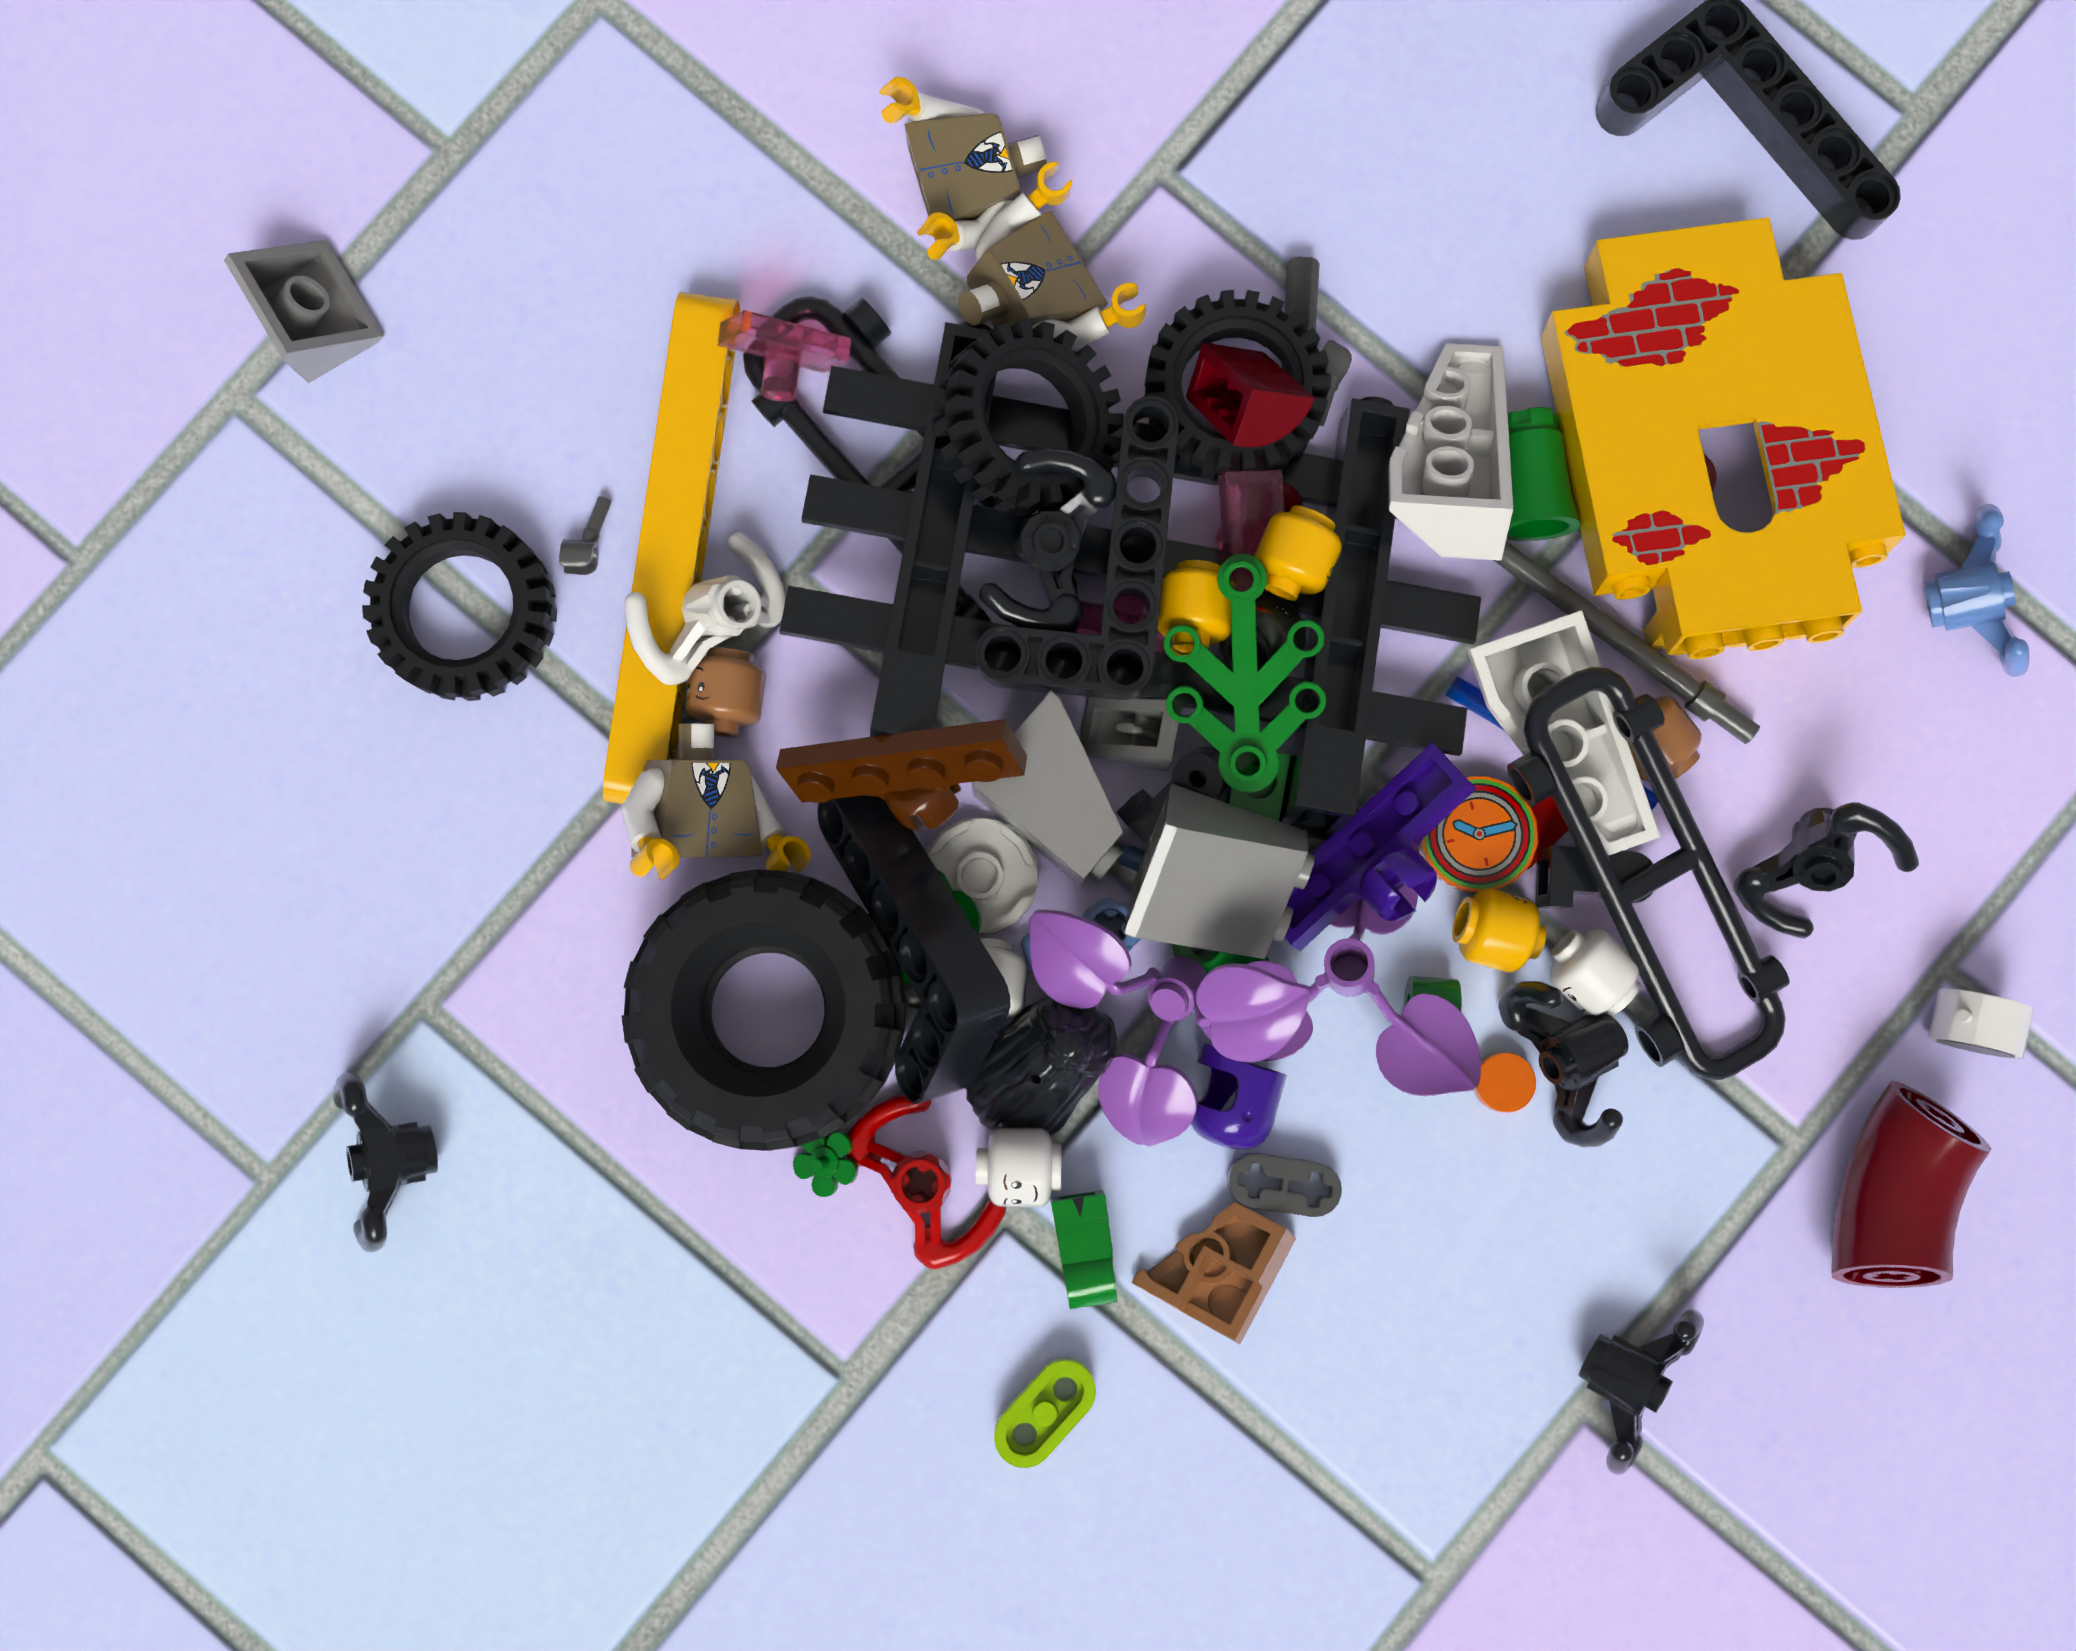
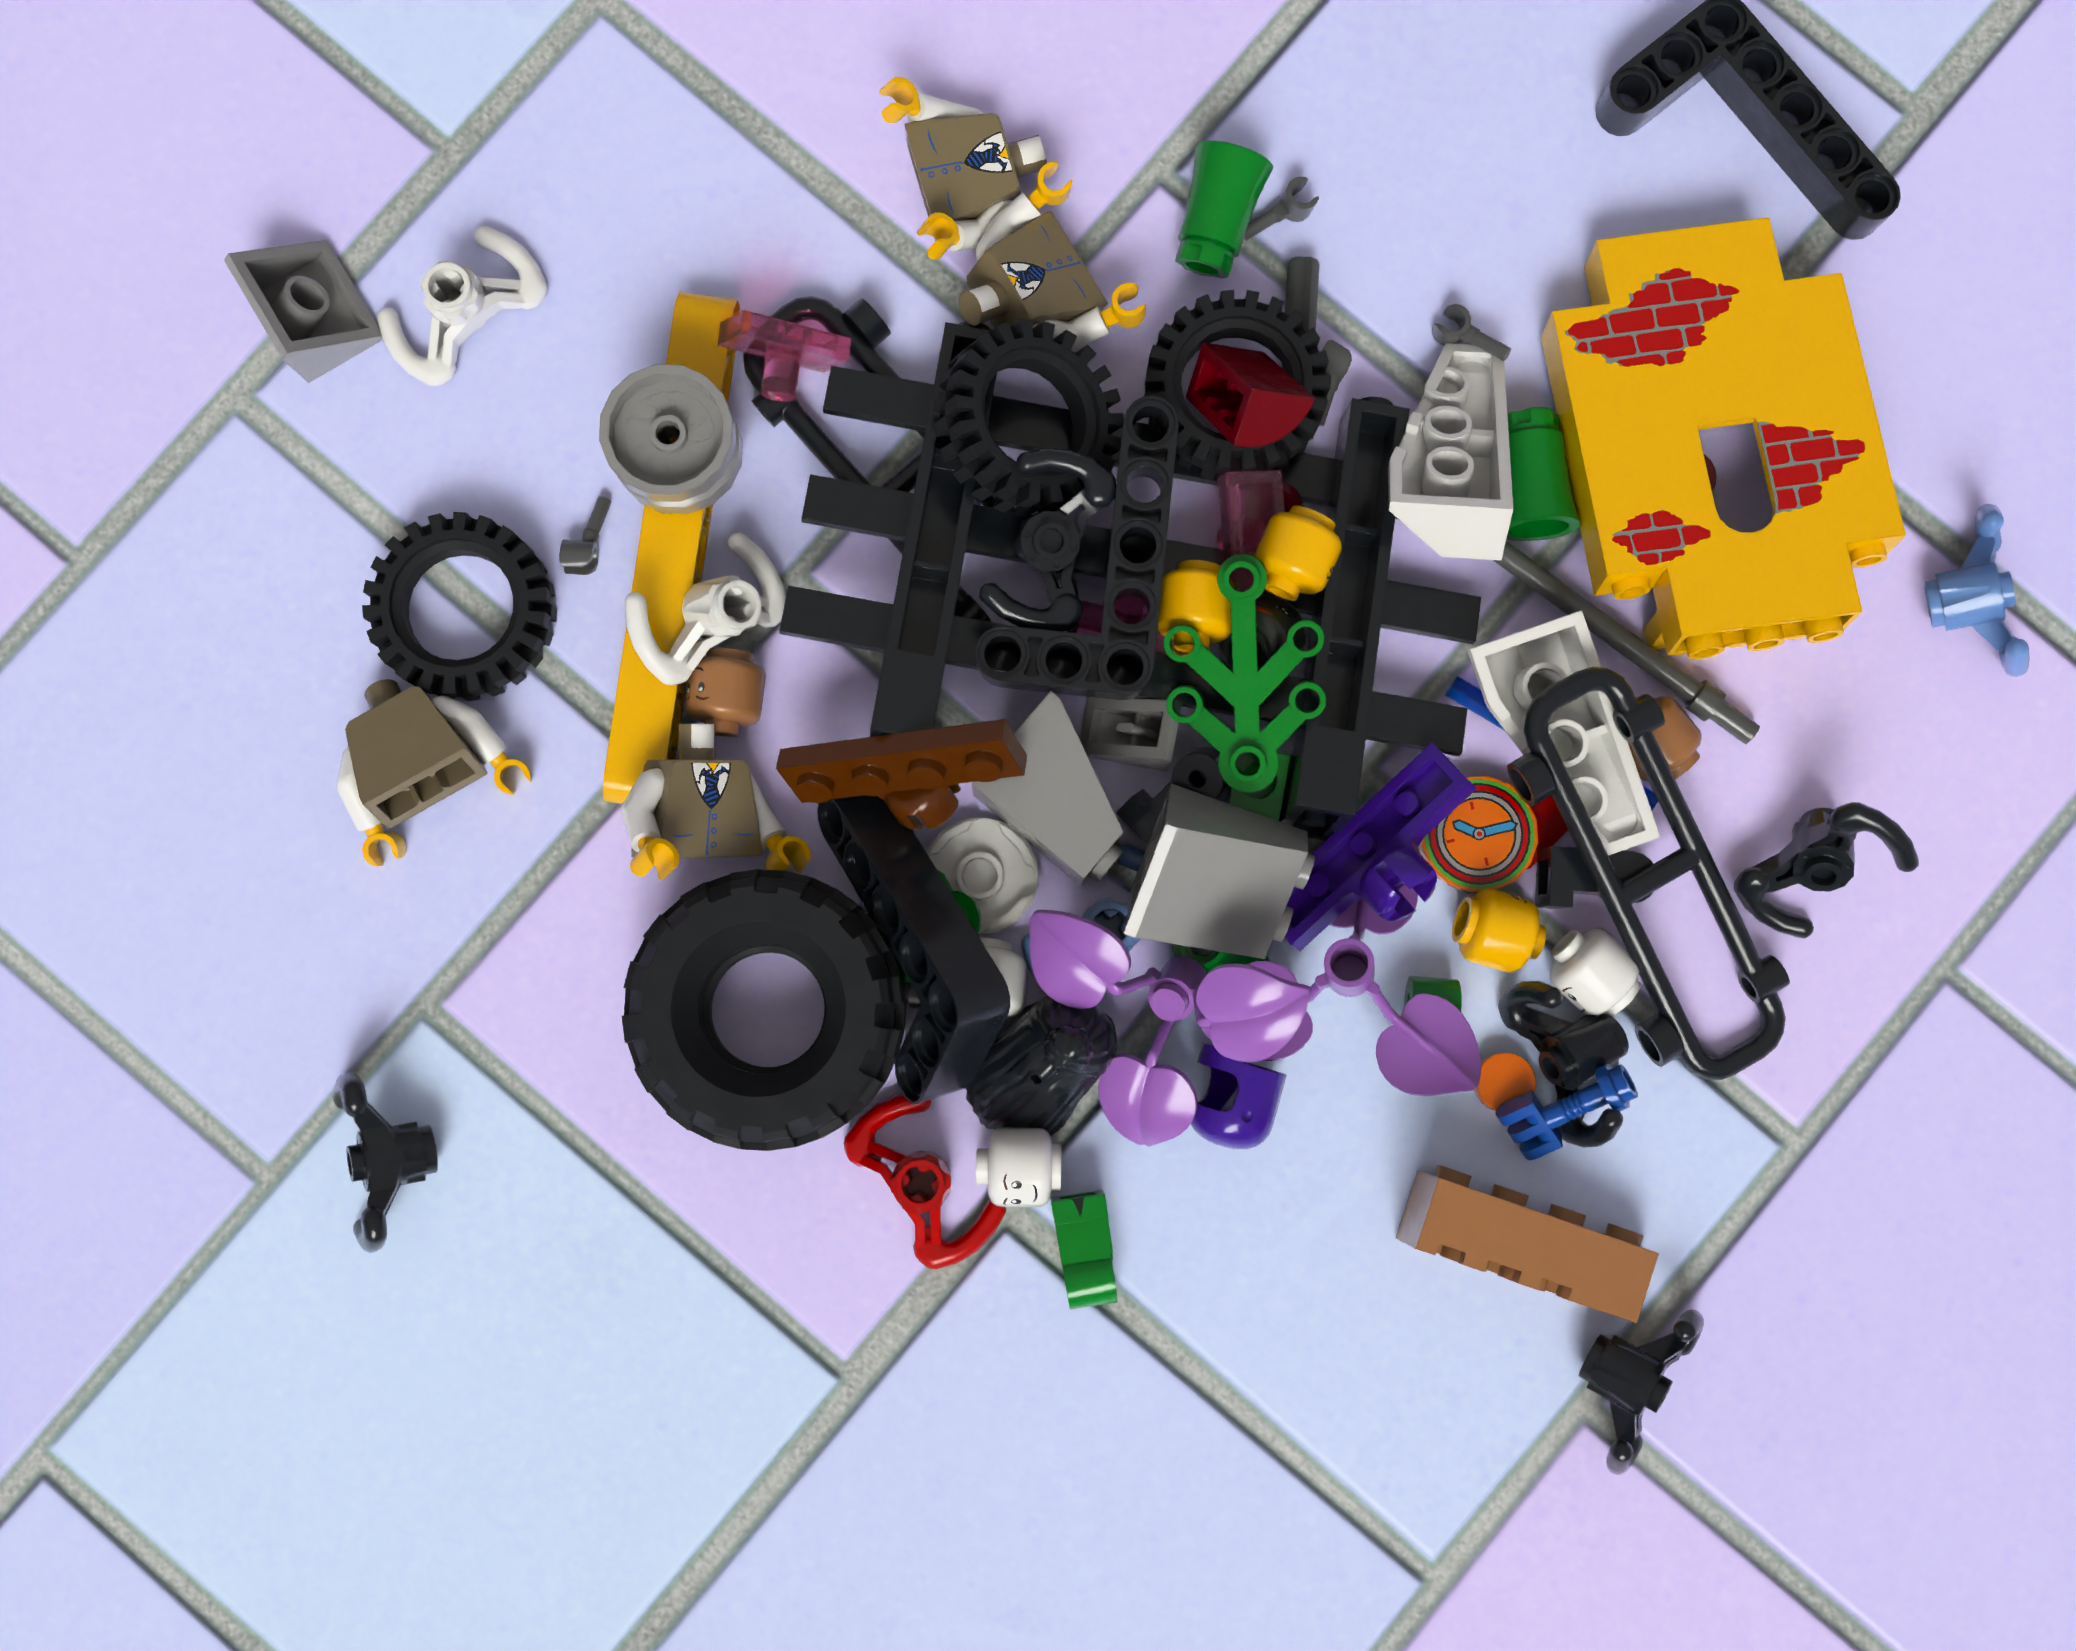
green plant [793,1131,859,1197] -> none
lime plate [994,1357,1096,1468] -> none
medium nougat slope [1131,1202,1296,1345] -> none
dark grey beam [1226,1153,1342,1217] -> none
dark red brick [1831,1080,1992,1288] -> none
white piece [1929,988,2034,1059] -> none
none -> dark tan torso [336,679,532,867]
none -> white piece [377,225,547,387]
none -> light grey wheel [599,364,743,514]
none -> green plant [1175,141,1274,279]
none -> dark grey hand [1244,176,1319,241]
none -> medium nougat wedge [1396,1164,1659,1323]
none -> dark grey hand [1432,304,1511,361]
none -> blue hinge [1495,1064,1638,1160]

